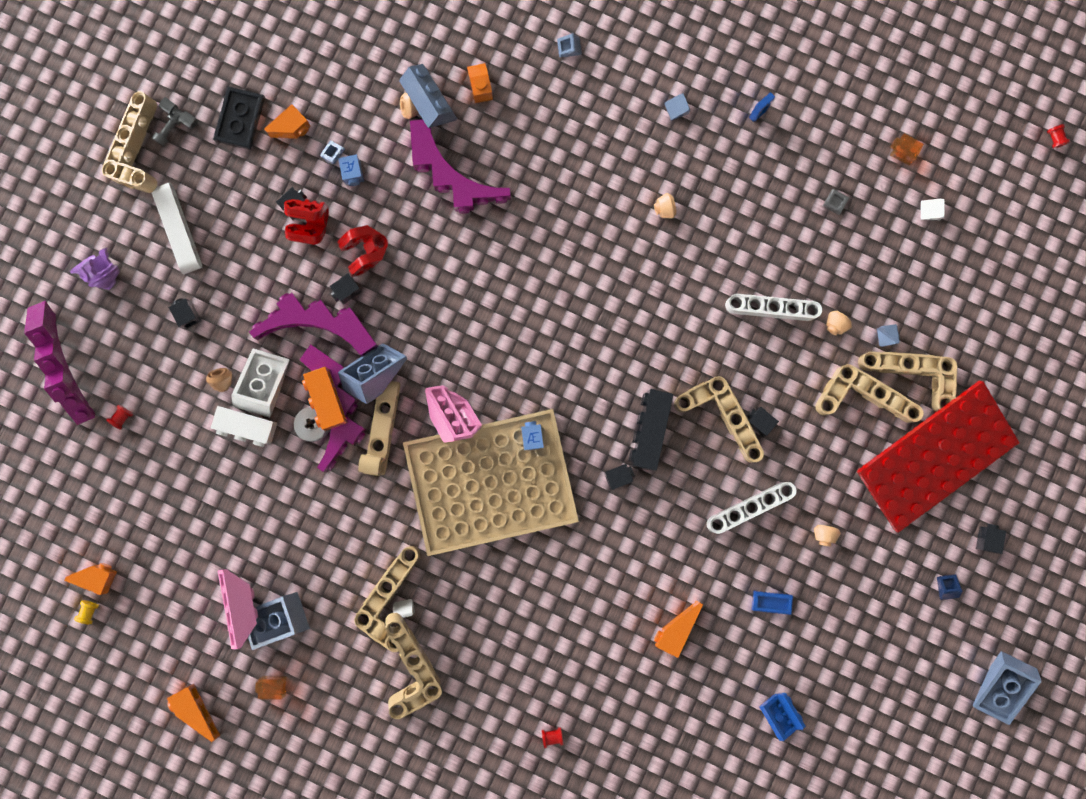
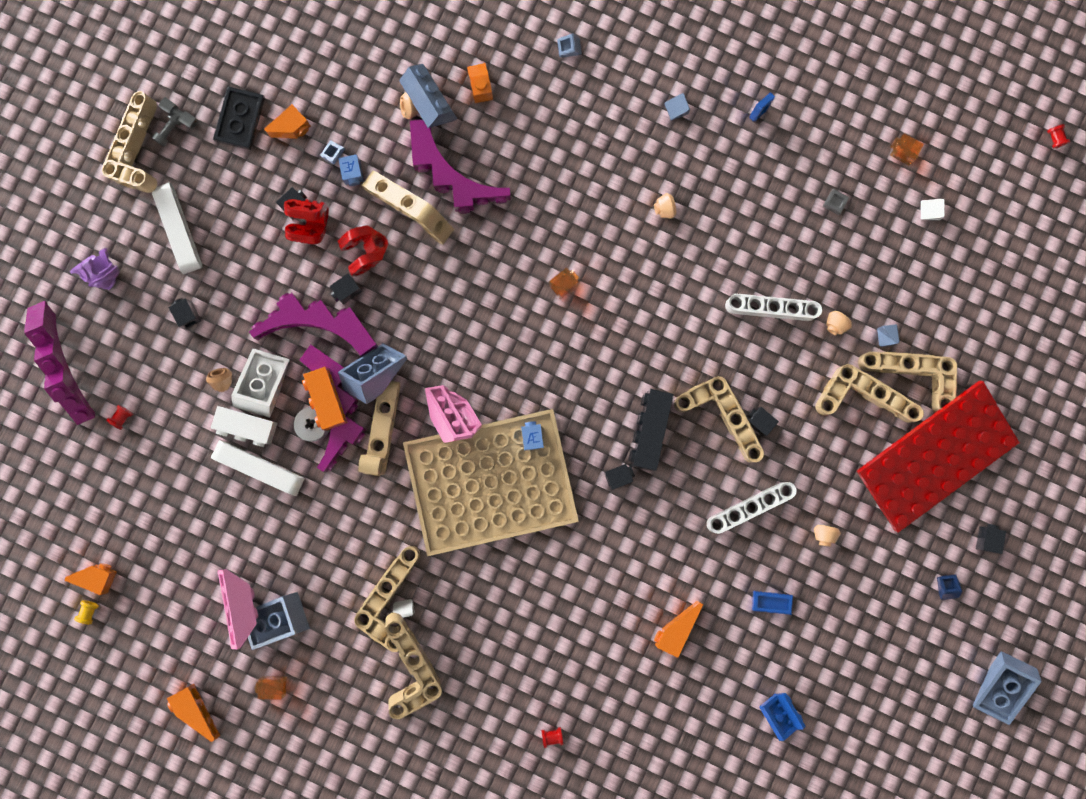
none -> white beam [211,440,305,496]
none -> tan beam [361,171,454,245]
none -> clear orange brick [549,267,579,299]

